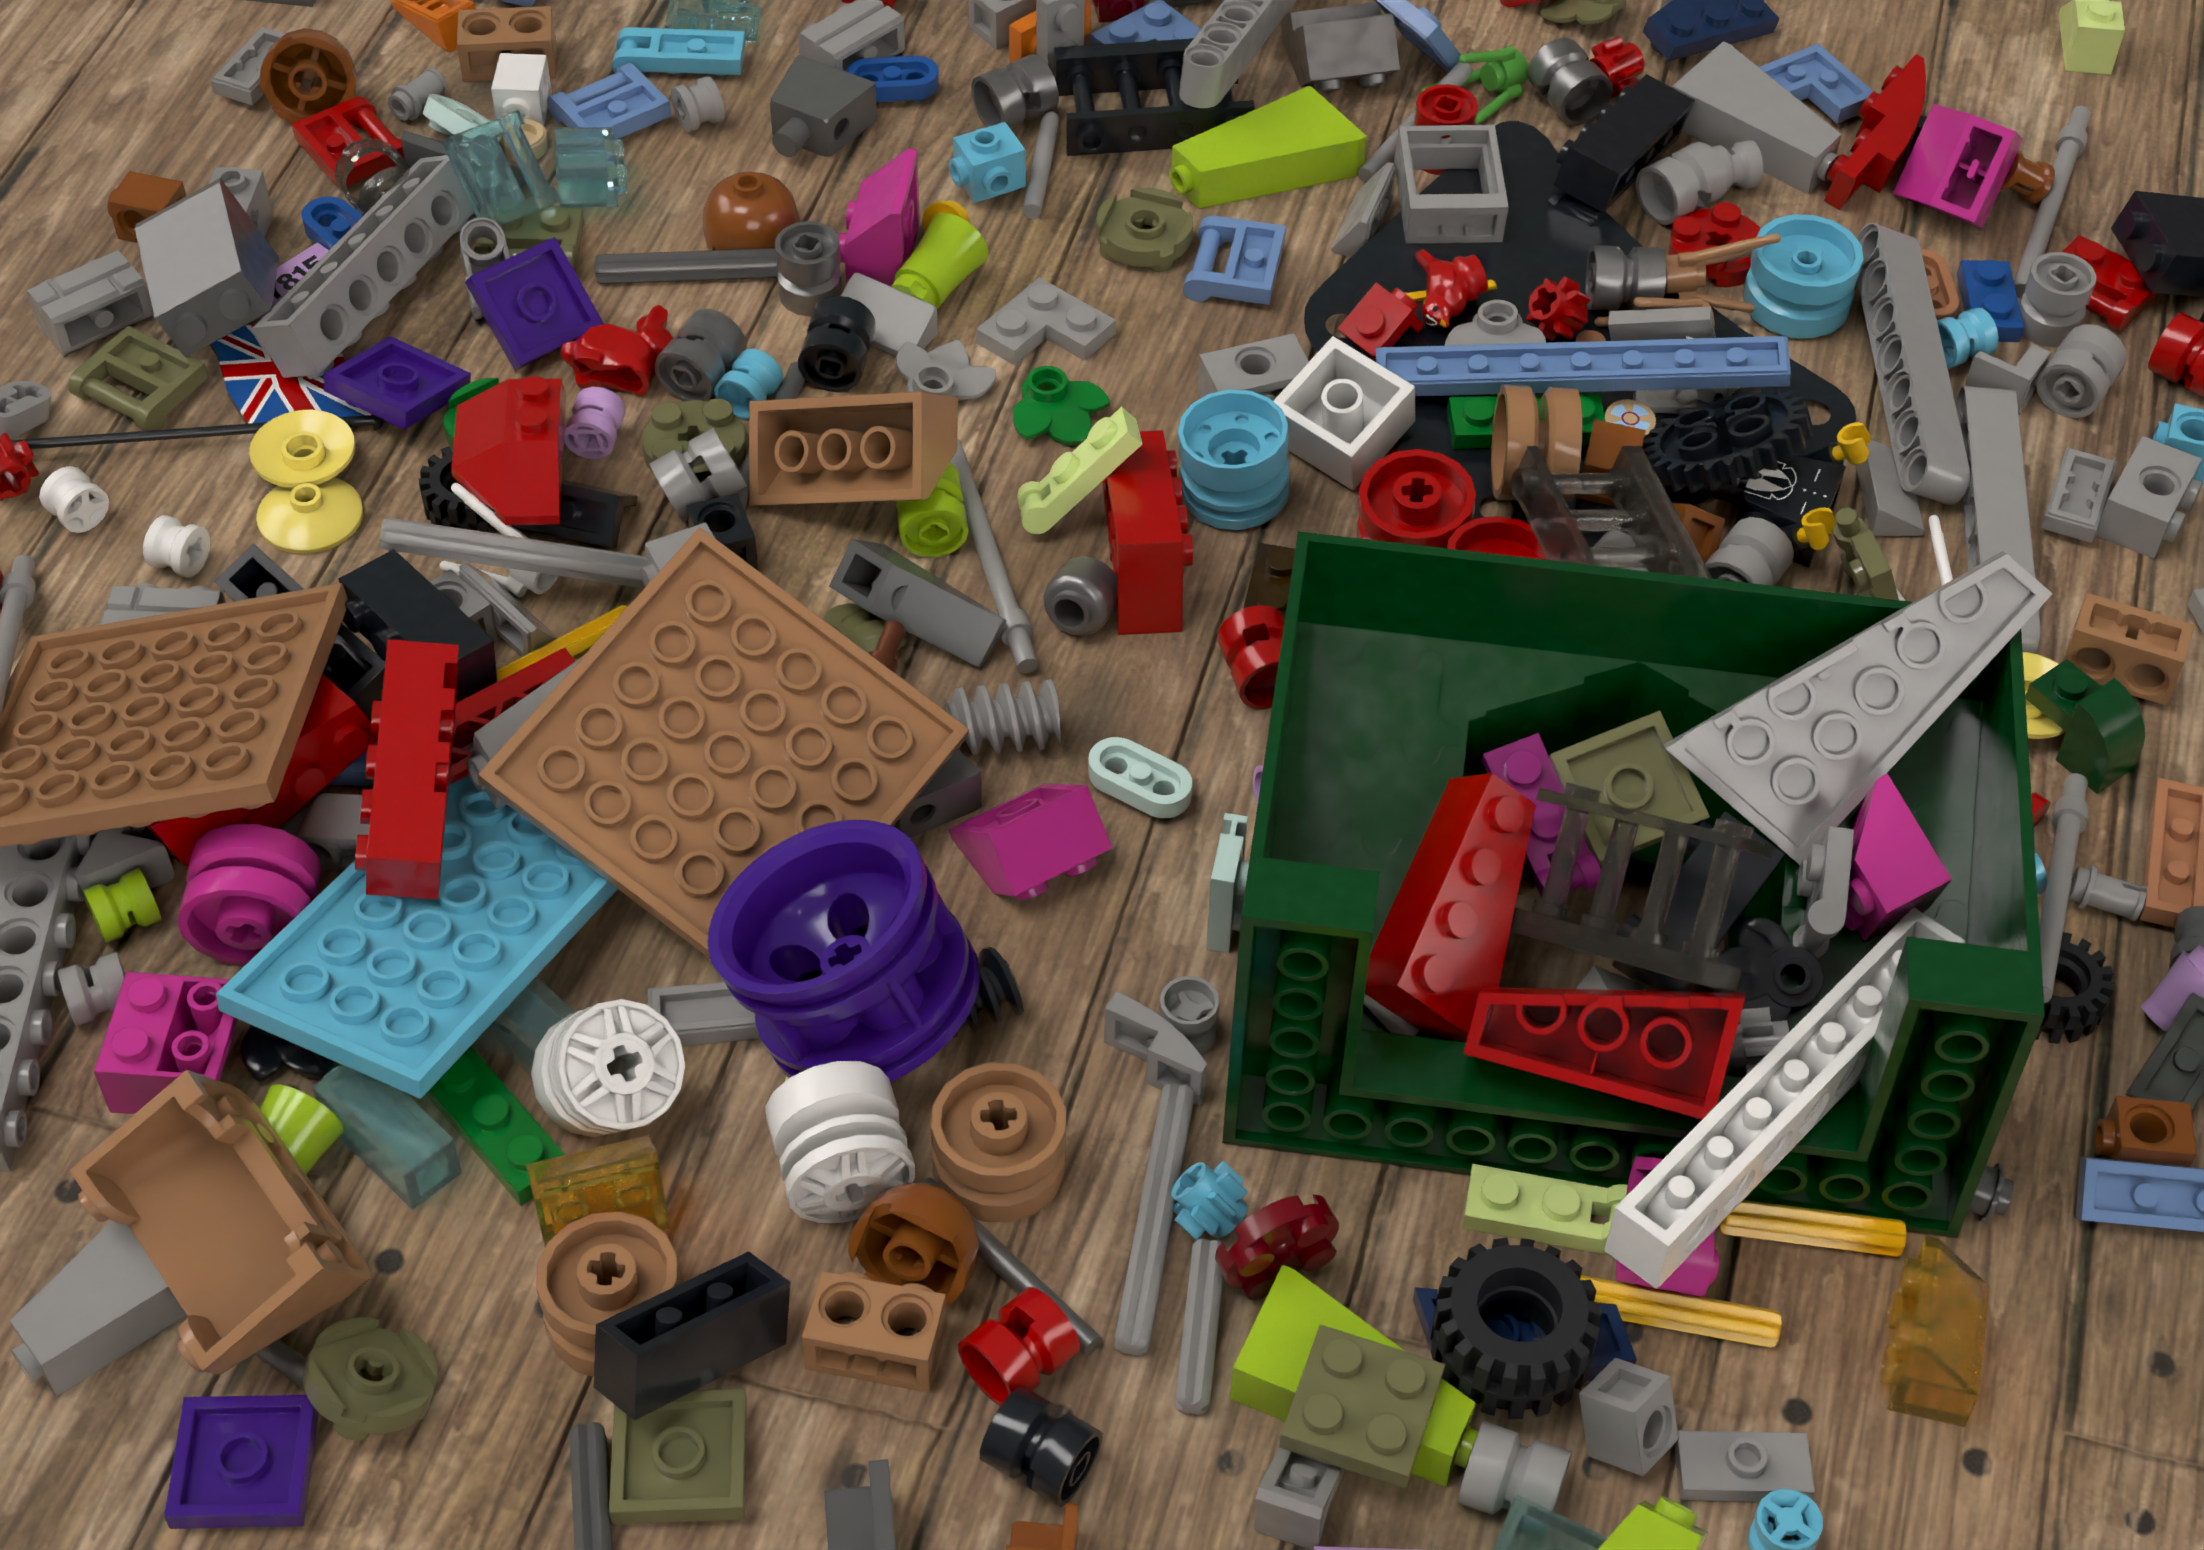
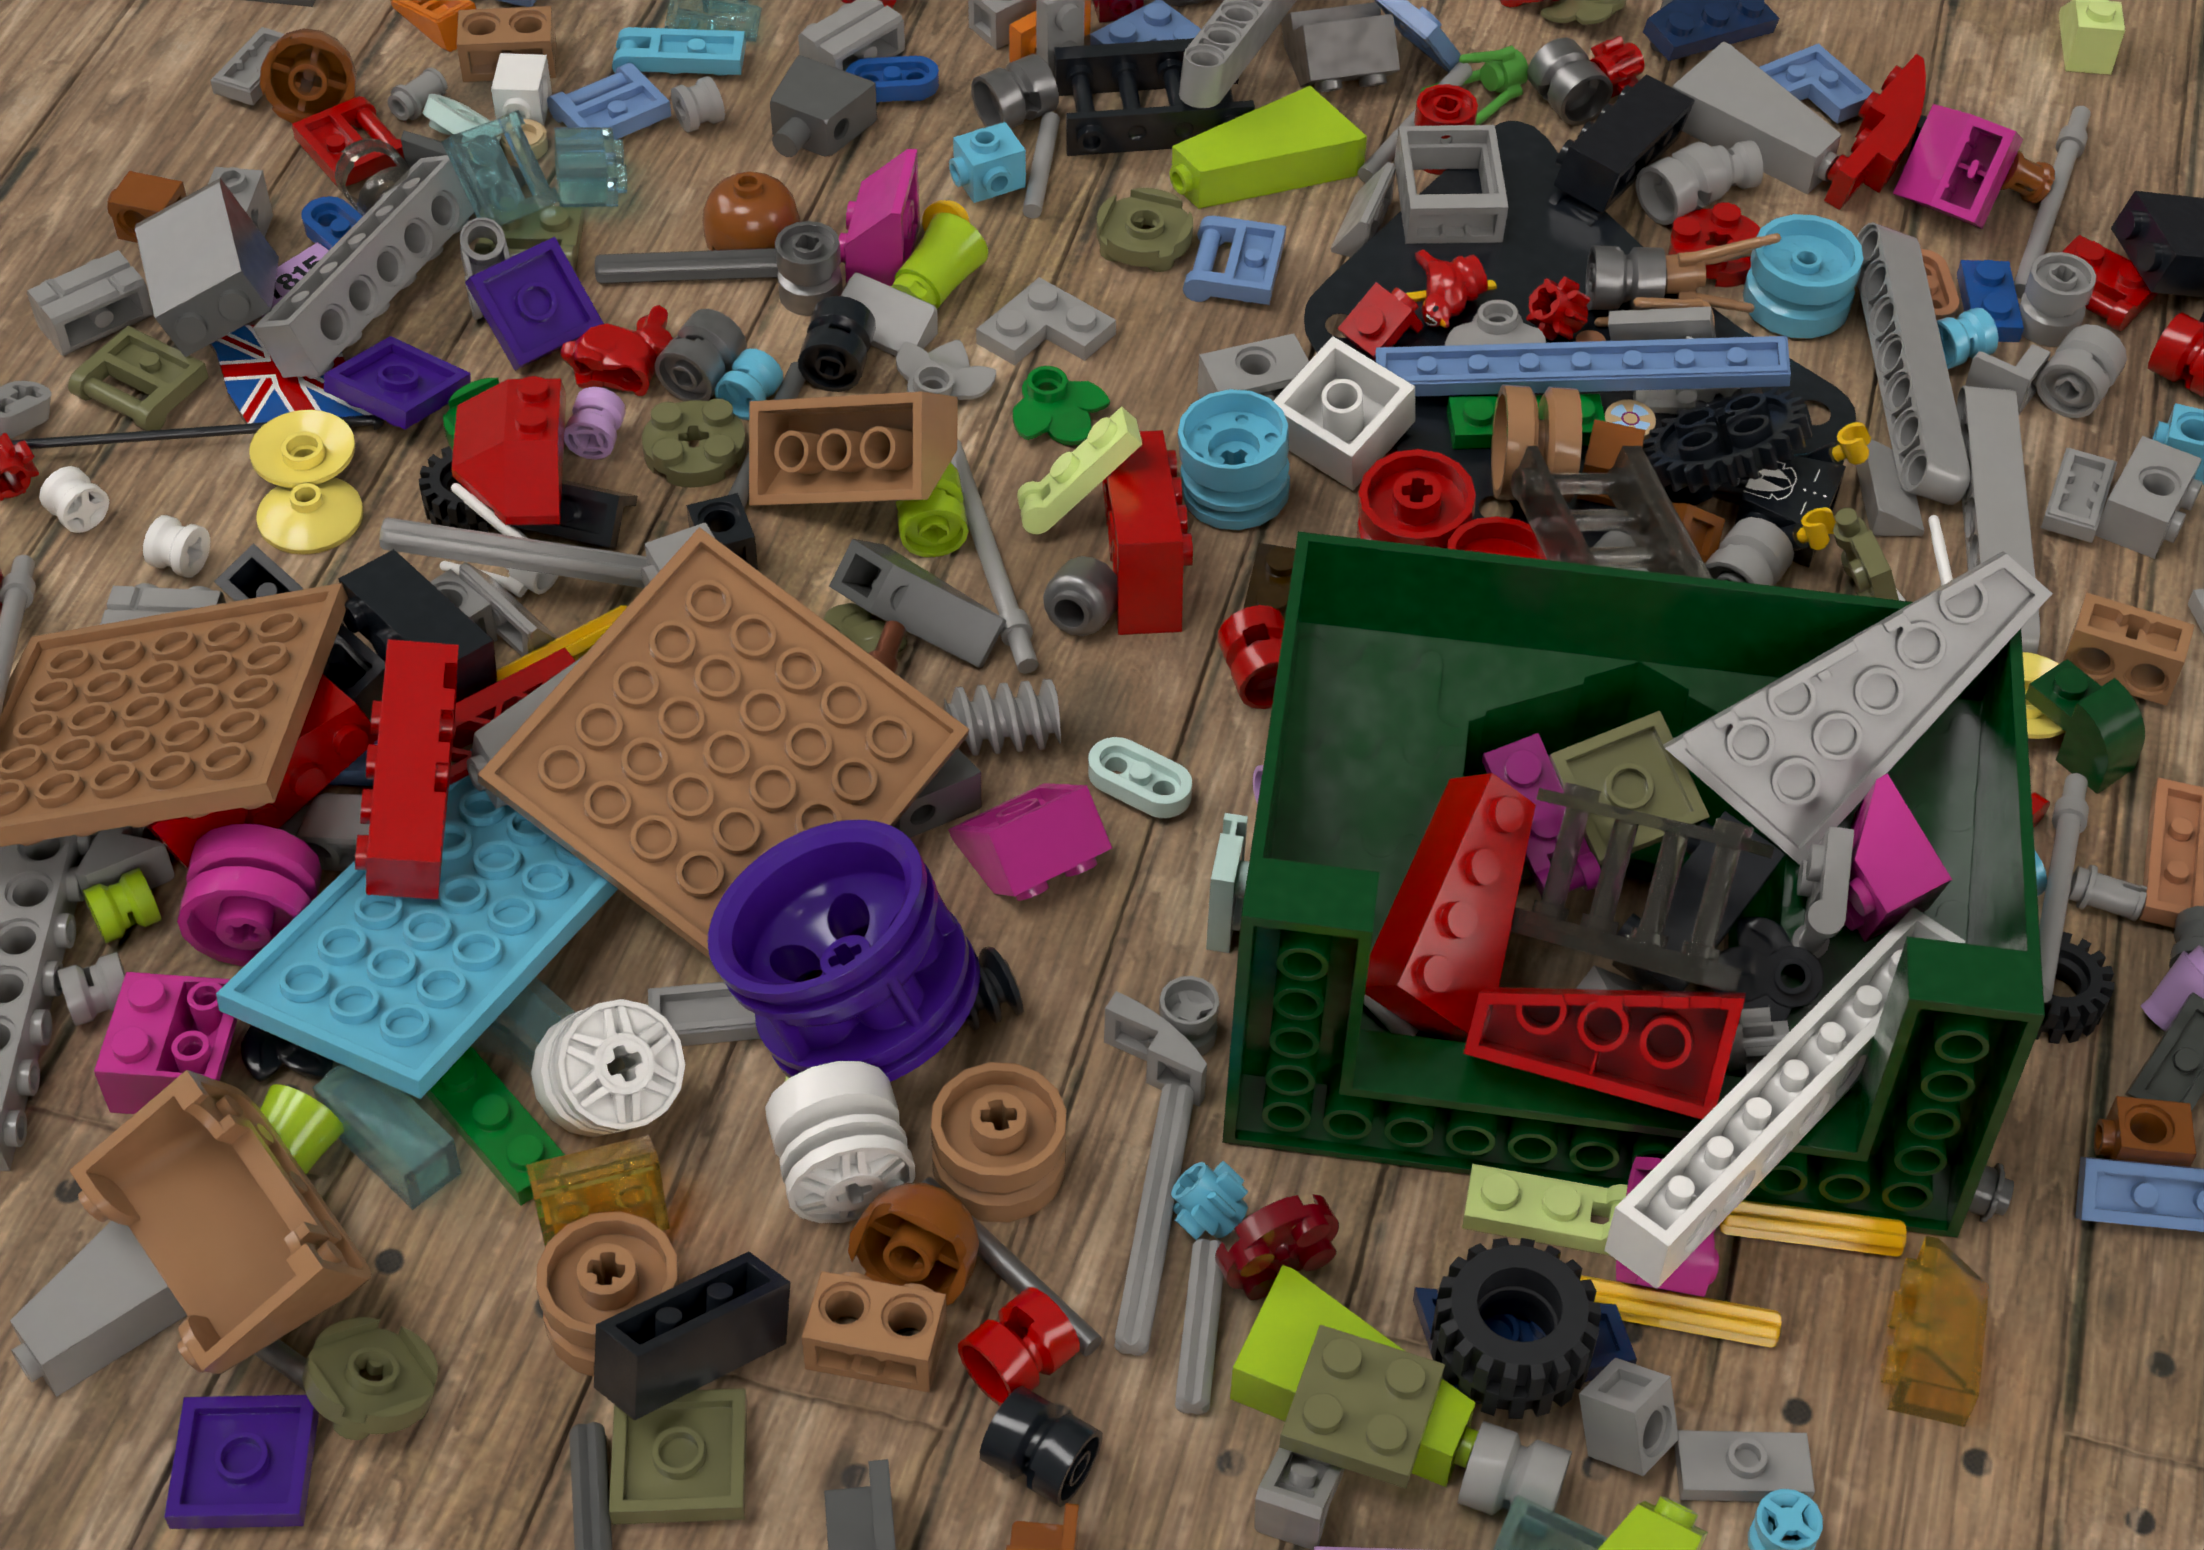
light grey wheel [649,427,747,522] -> none

